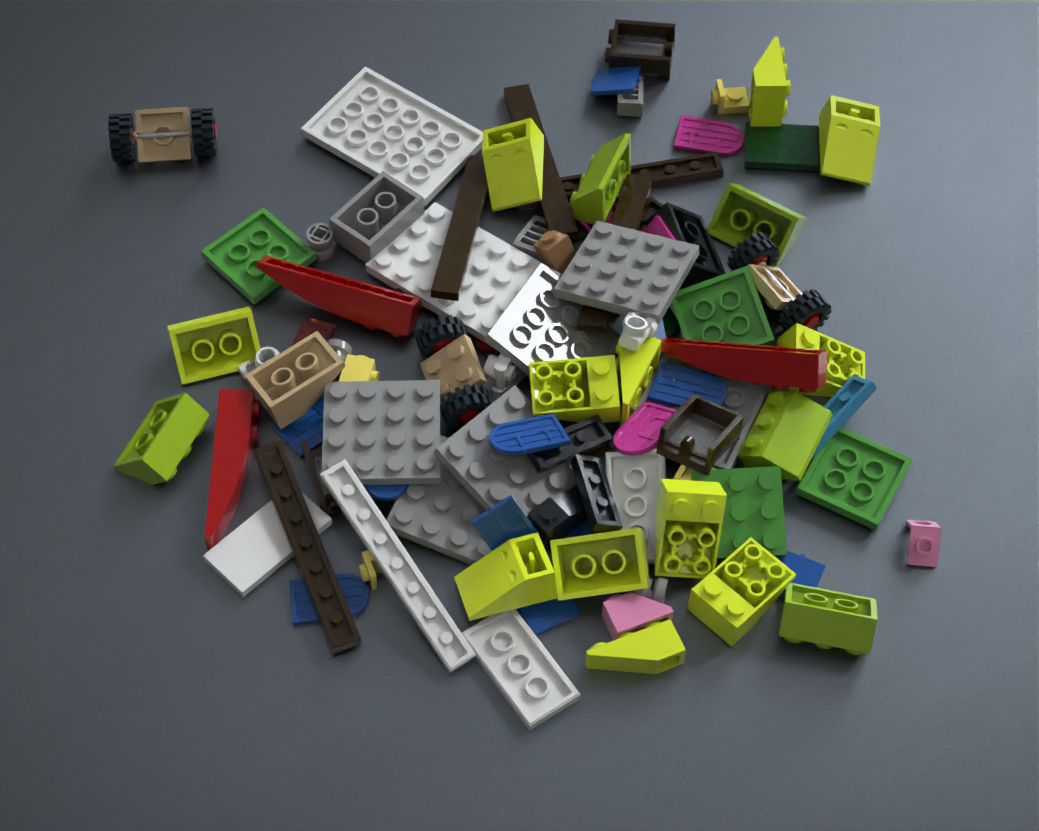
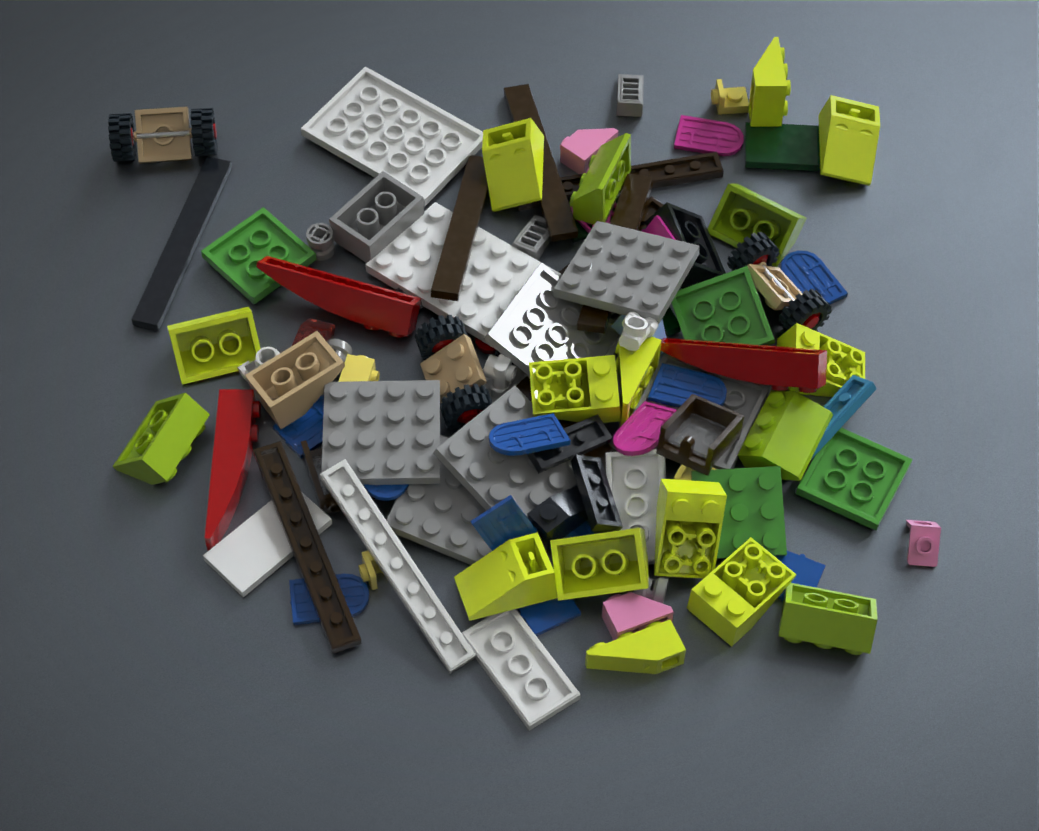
medium nougat brick [533,230,576,276] -> none
blue piece [590,66,641,96] -> none
dark brown window [605,19,676,80] -> none
none -> black tile [131,156,232,331]
none -> bright pink slope [560,128,618,174]
none -> blue window [781,250,848,304]

